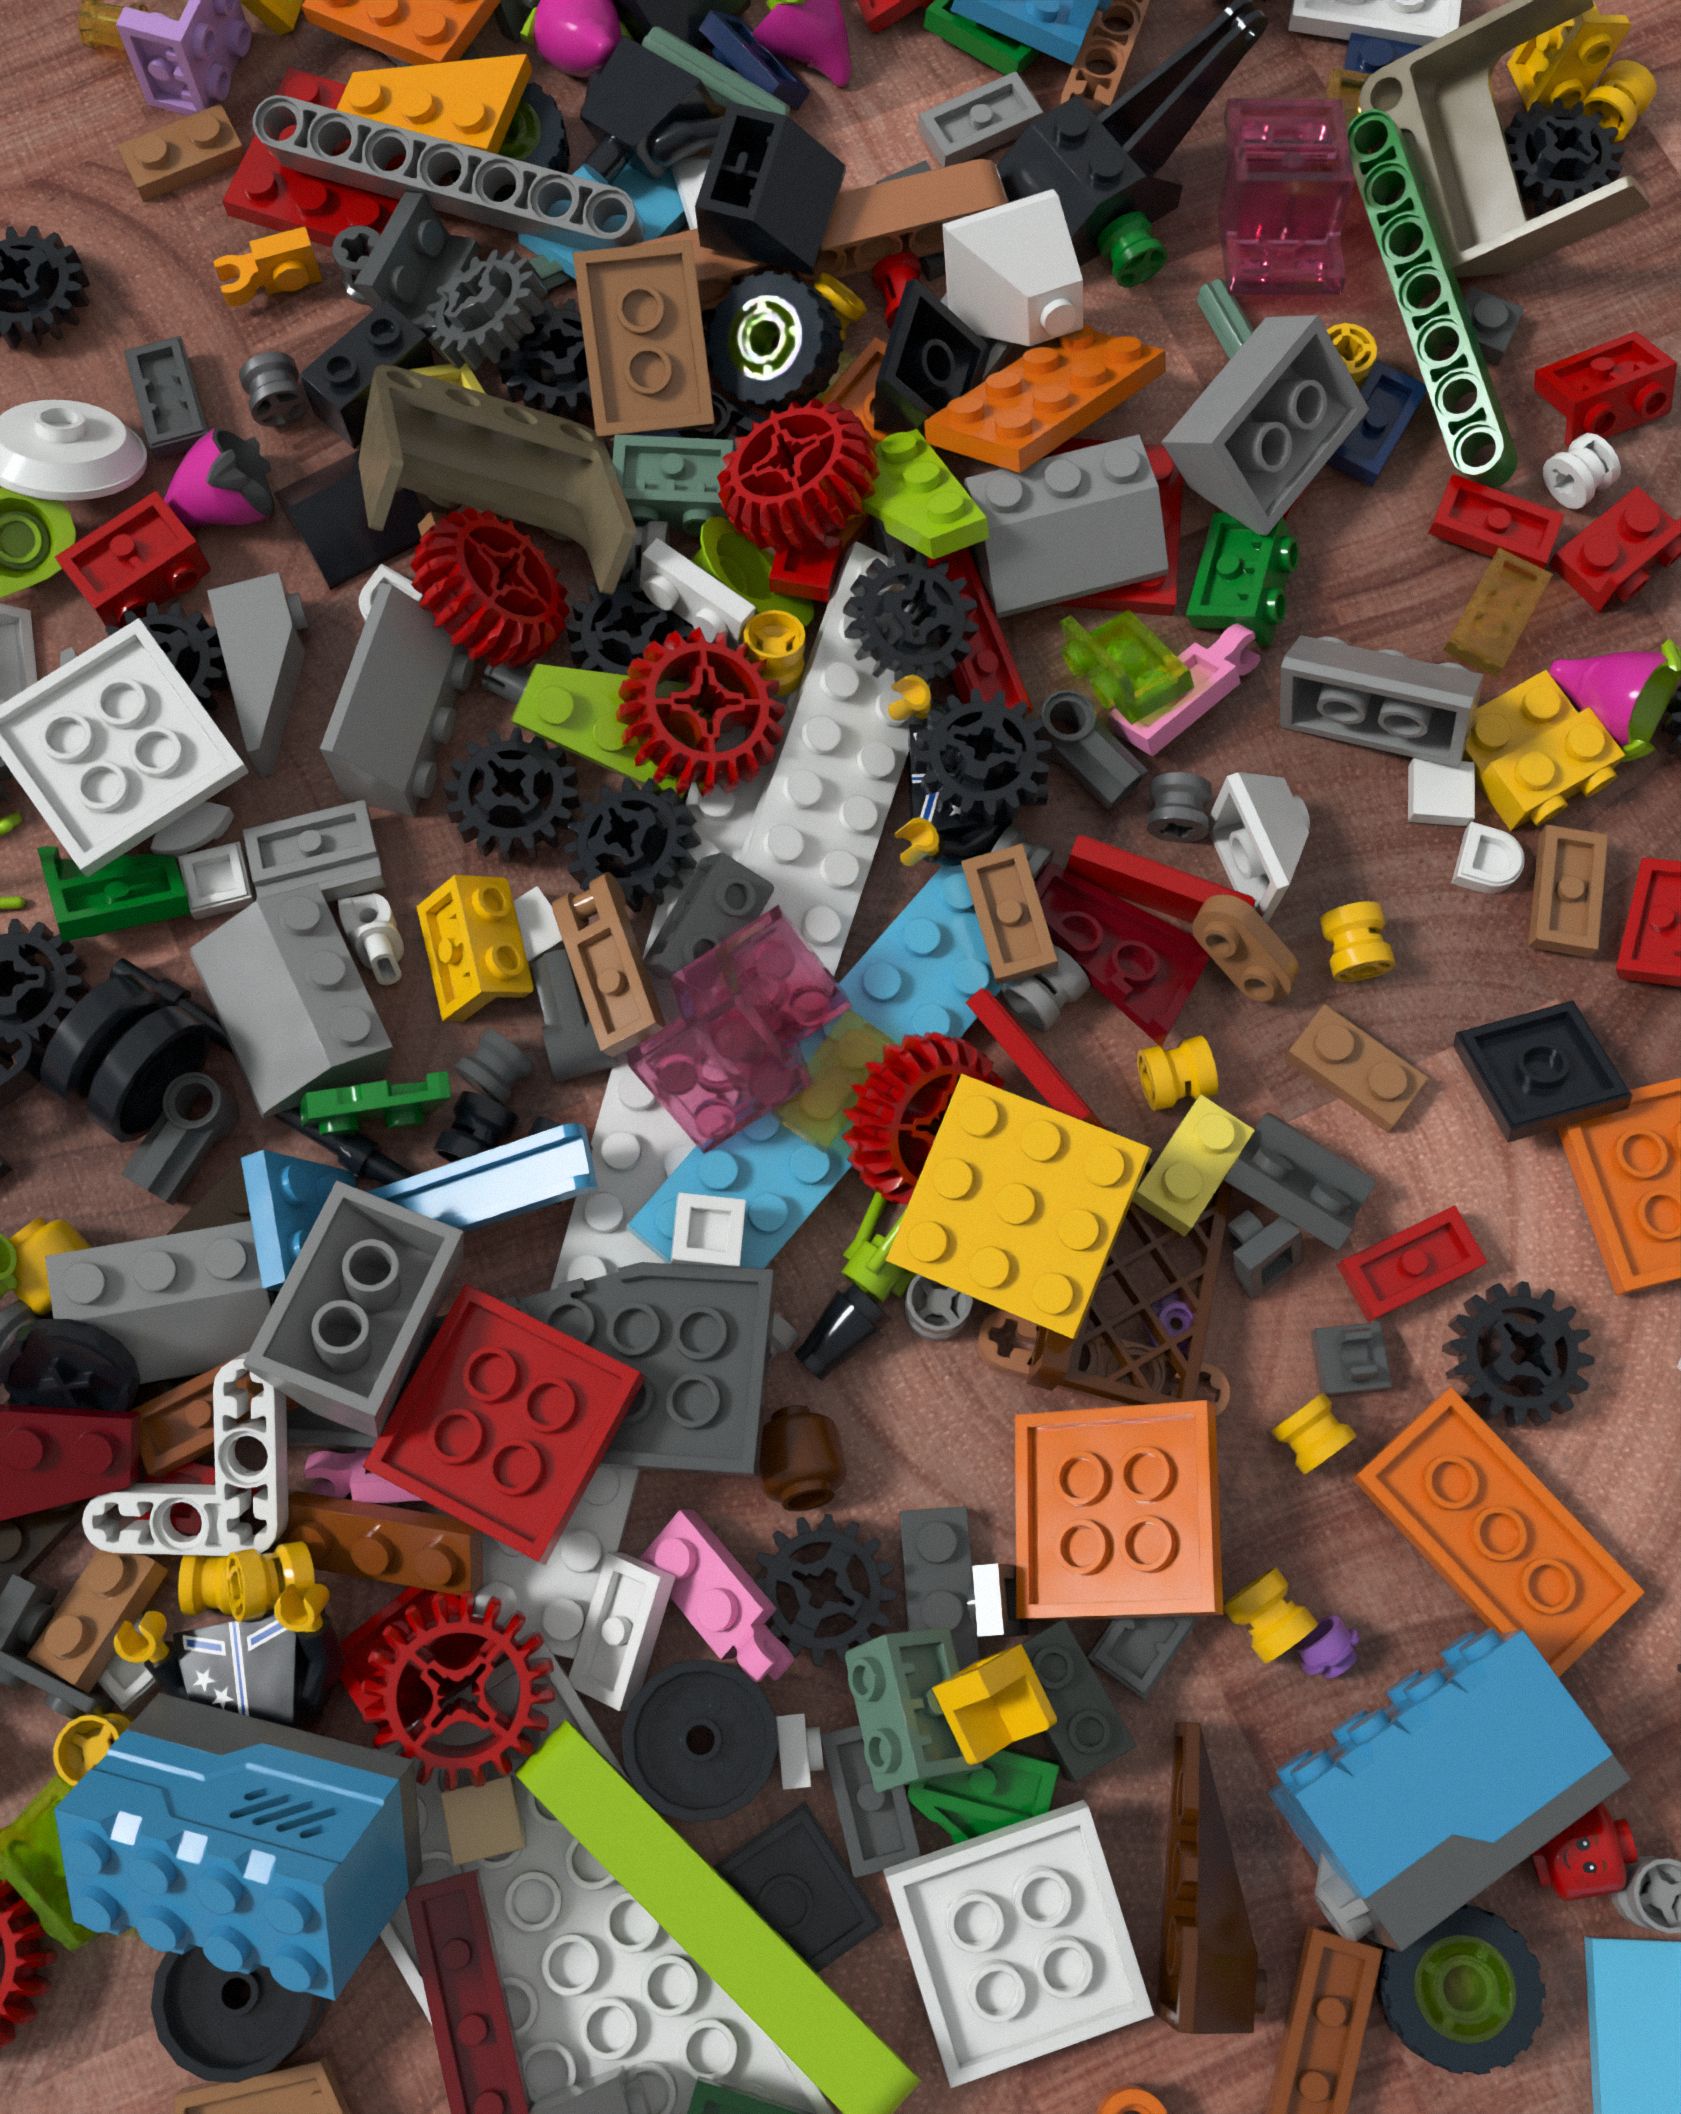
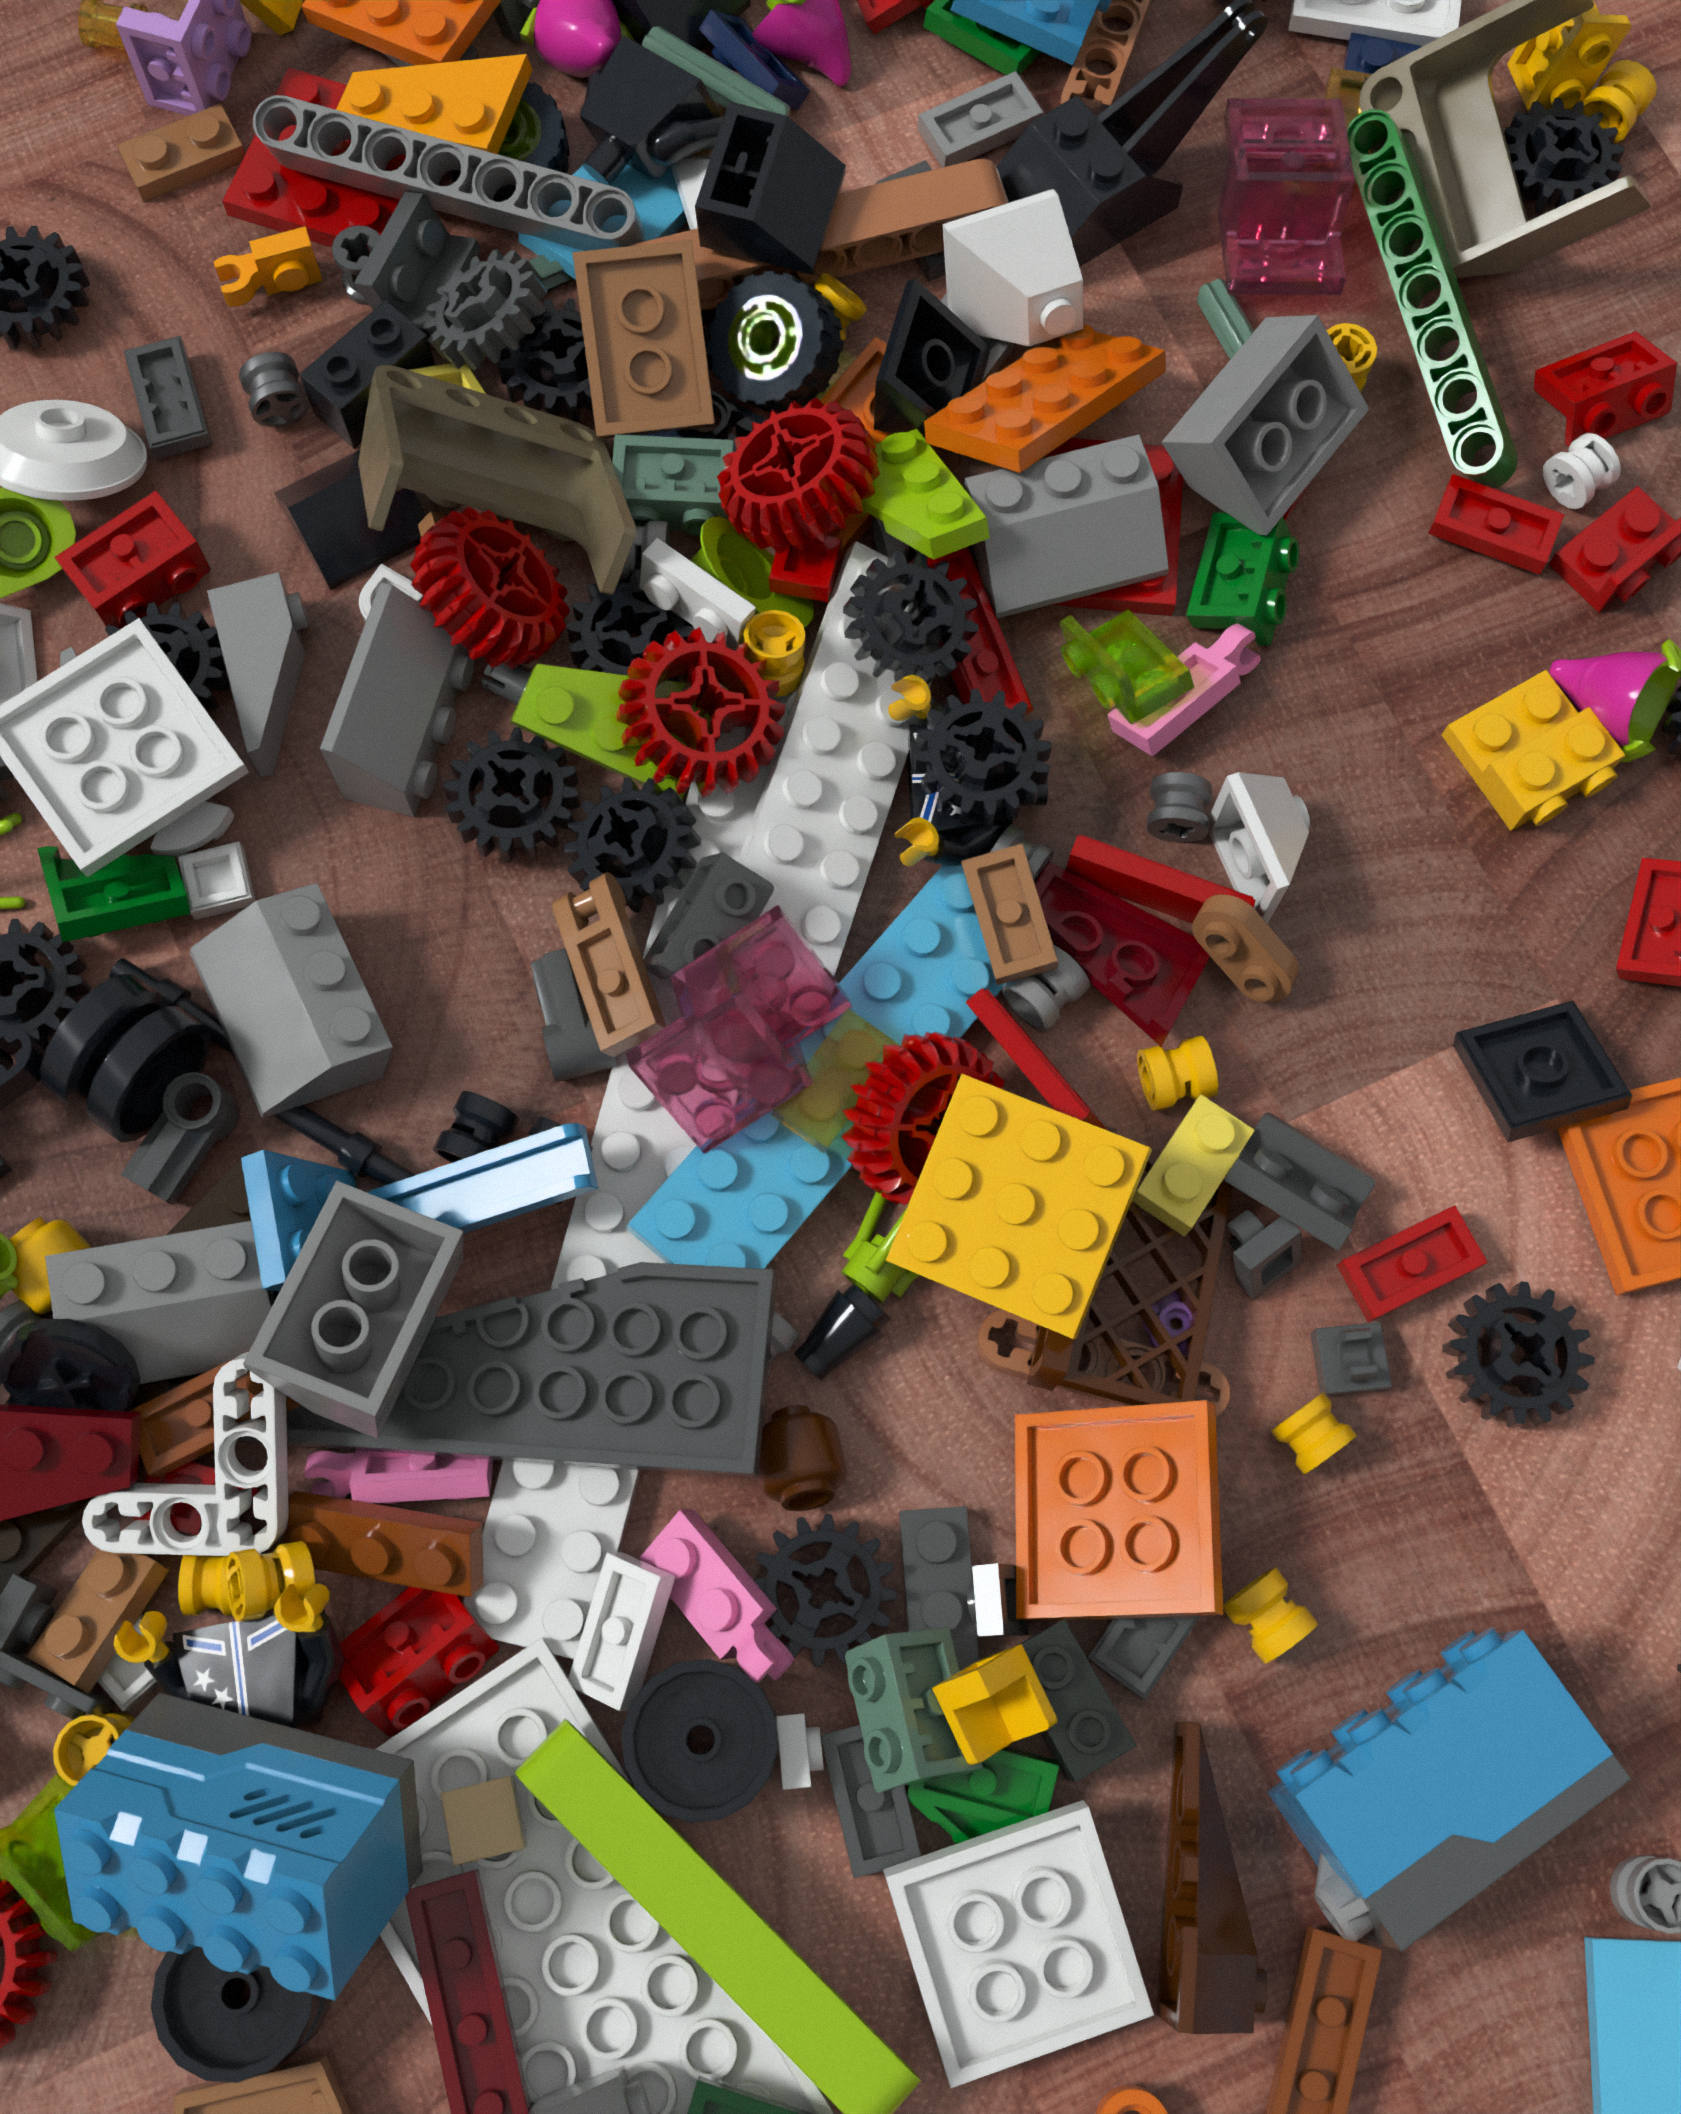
hat [164,427,274,528] -> none
light grey plate [243,800,386,902] -> none
green wing [299,1071,451,1136] -> none
white piece [338,893,404,985] -> none
red gear [361,1591,556,1791] -> none
red plate [362,1283,646,1565] -> none
yellow bracket [416,875,534,1022] -> none
dark grey wheel [453,1028,536,1106] -> none
white tile [513,886,565,969] -> none
white plate [670,1193,746,1267] -> none
black tile [713,1801,884,1973] -> none
red bush [871,252,921,330] -> none
light grey wheel [904,1274,973,1342] -> none
dark grey piece [1038,689,1149,811] -> none
green wheel [1096,211,1168,288] -> none
light grey slope [1280,635,1484,768] -> none
medium nougat plate [1284,1004,1429,1133] -> none
medium lavender plate [1294,1615,1360,1679] -> none
yellow wheel [1320,901,1396,982] -> none
dark blue plate [1325,361,1427,487] -> none
orange plate [1351,1387,1645,1678] -> none
black wheel [1376,1904,1546,2075] -> none
white tile [1408,758,1475,826] -> none
clear yellow plate [1443,548,1553,677] -> none
dark grey plate [1446,286,1525,366] -> none
white tile [1451,822,1525,894] -> none
medium nougat plate [1528,825,1608,958] -> none
red head [1531,1802,1638,1901] -> none

